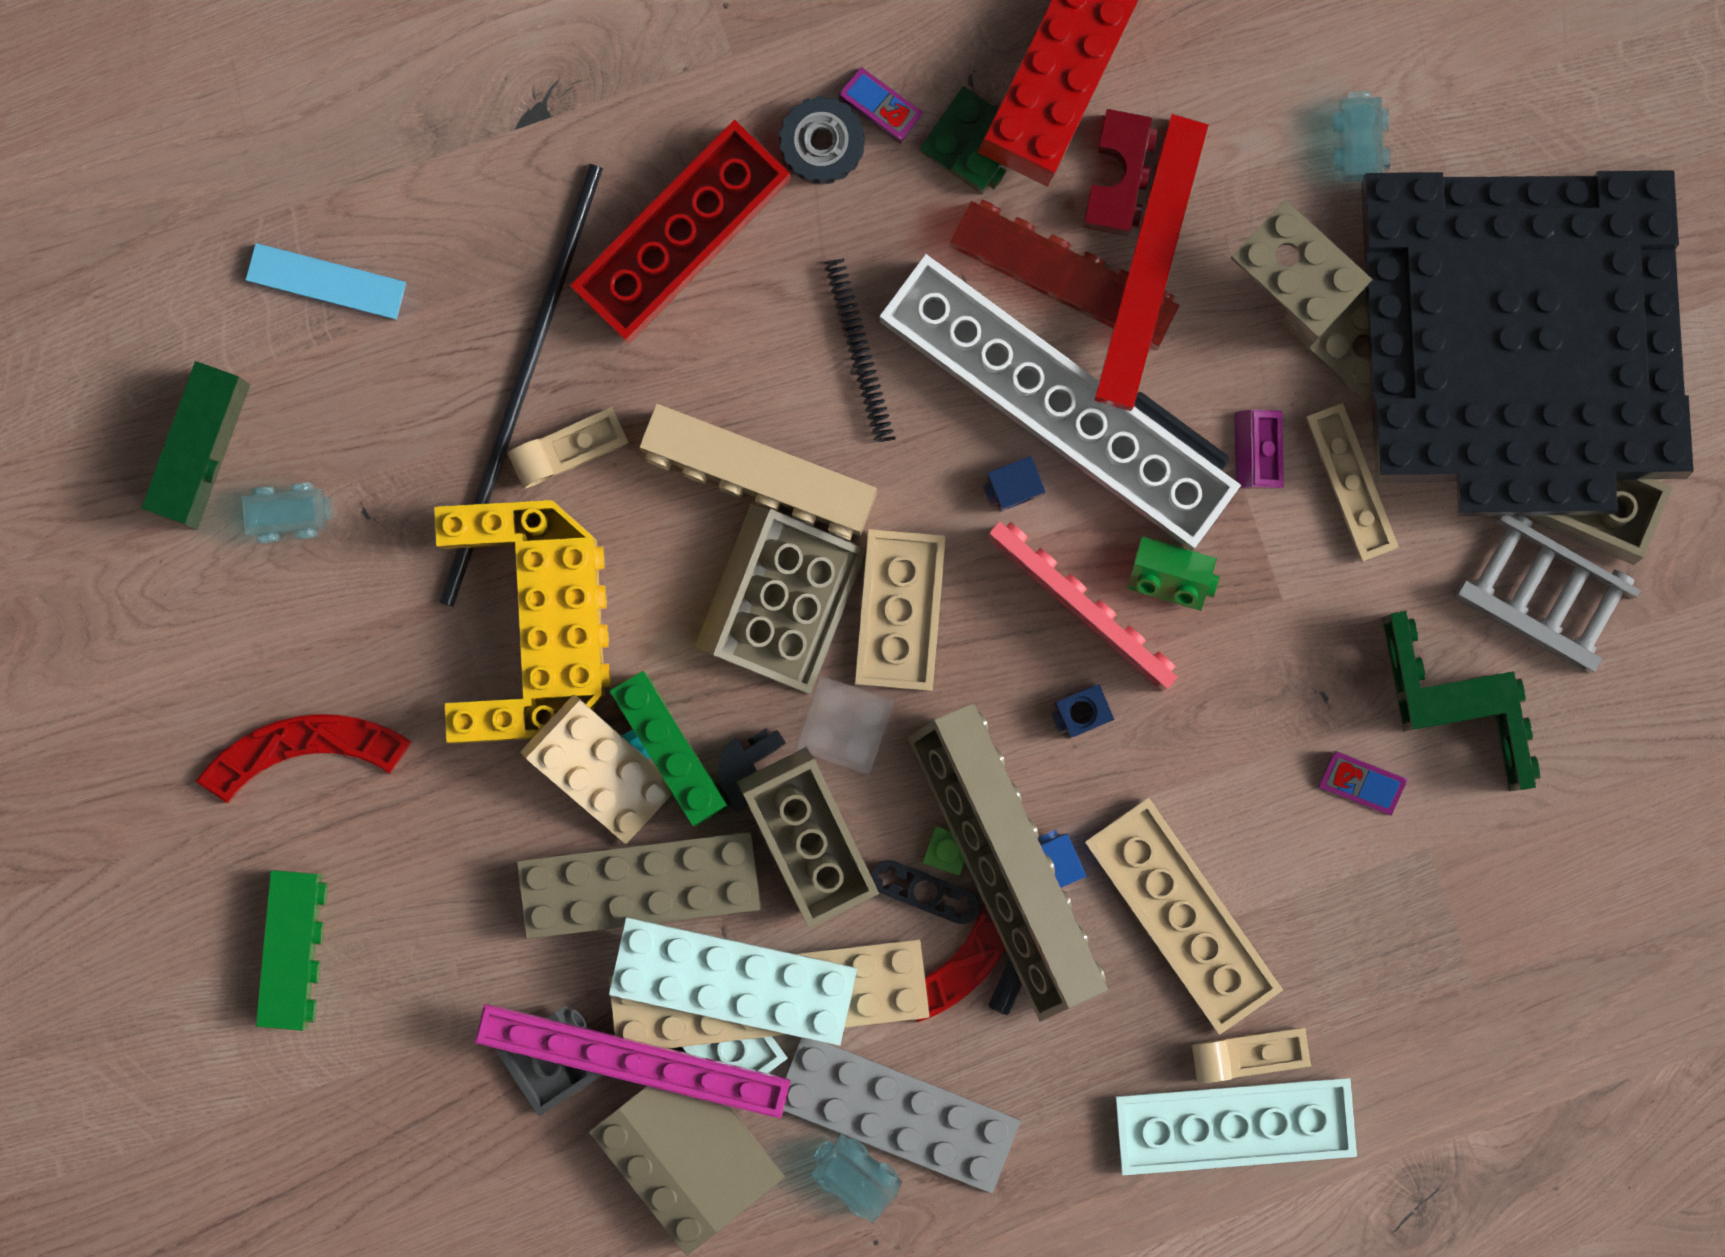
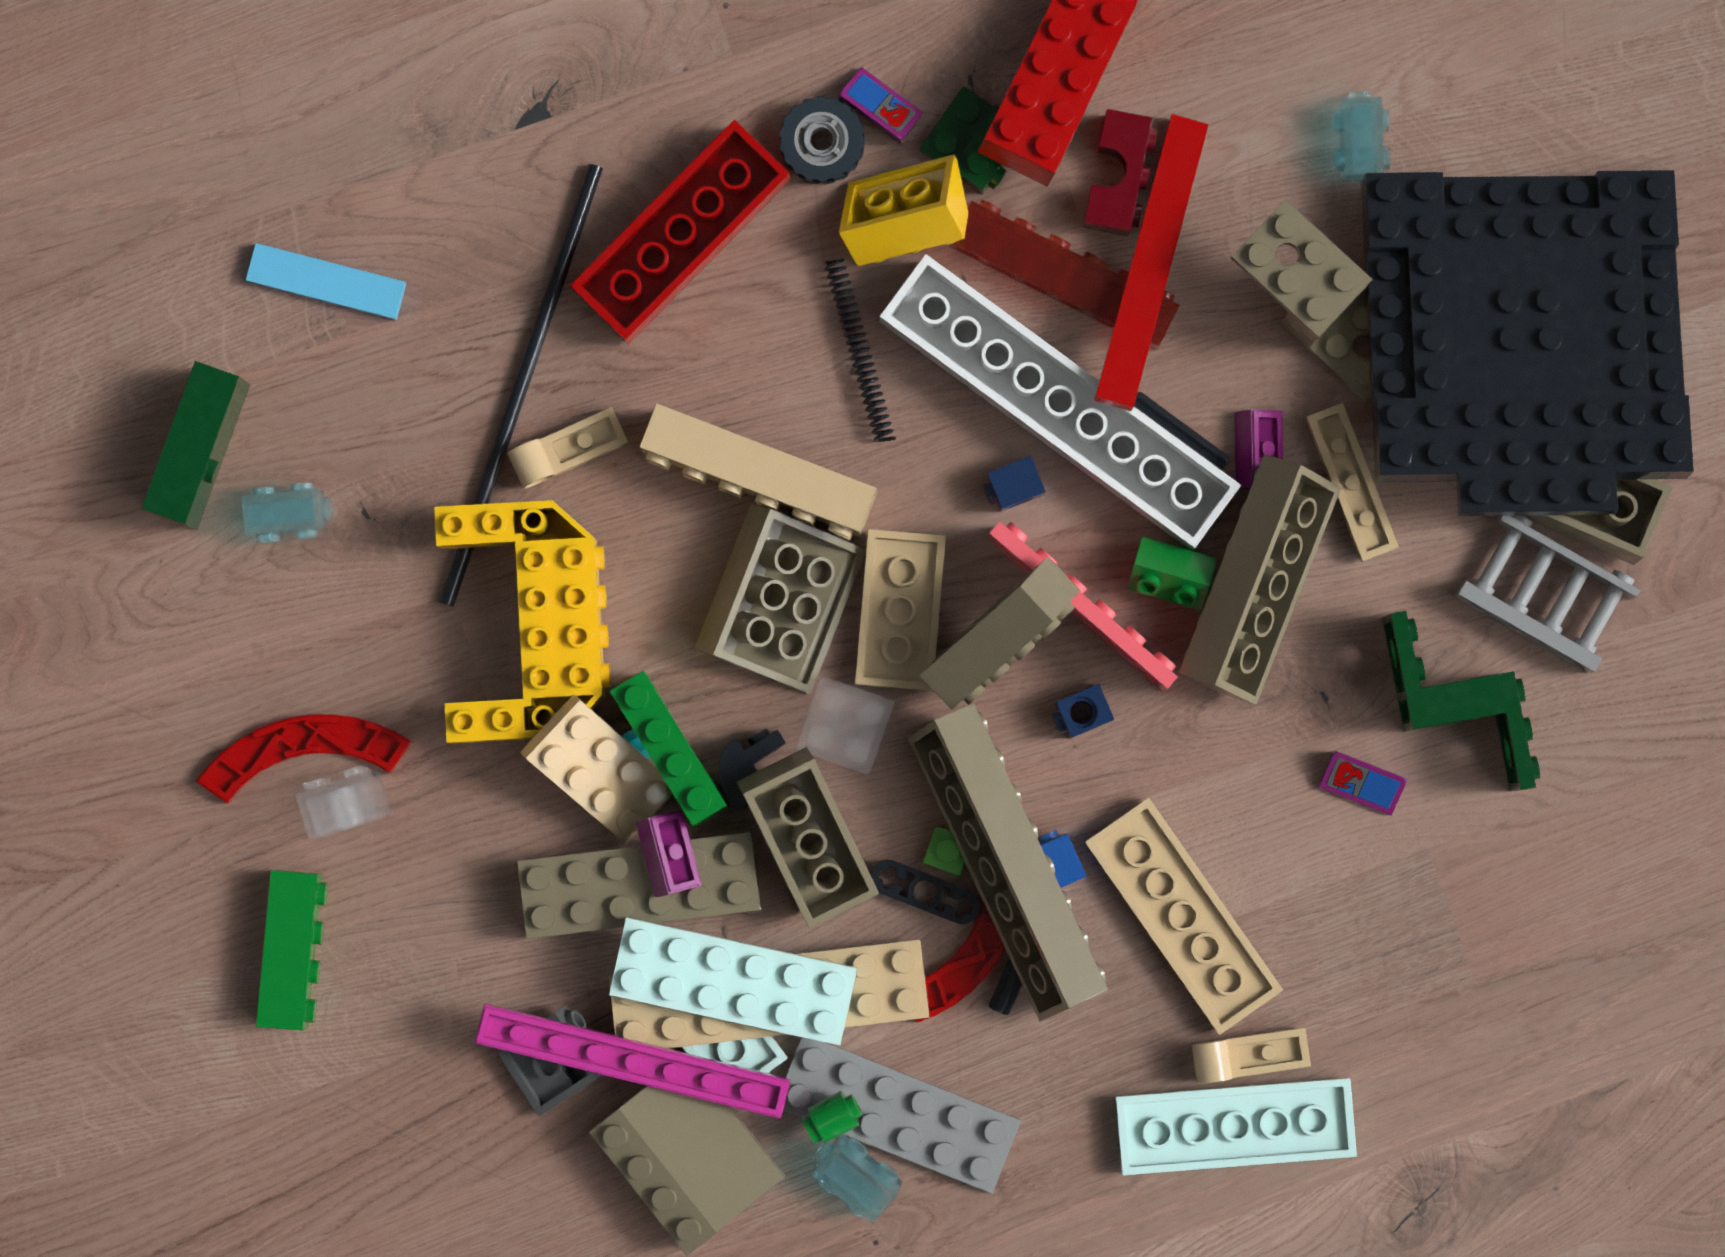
none -> clear brick [295,765,393,840]
none -> magenta slope [636,810,702,898]
none -> green brick [801,1091,862,1144]
none -> yellow slope [839,154,968,266]
none -> dark tan brick [920,556,1080,710]
none -> dark tan brick [1179,454,1341,705]

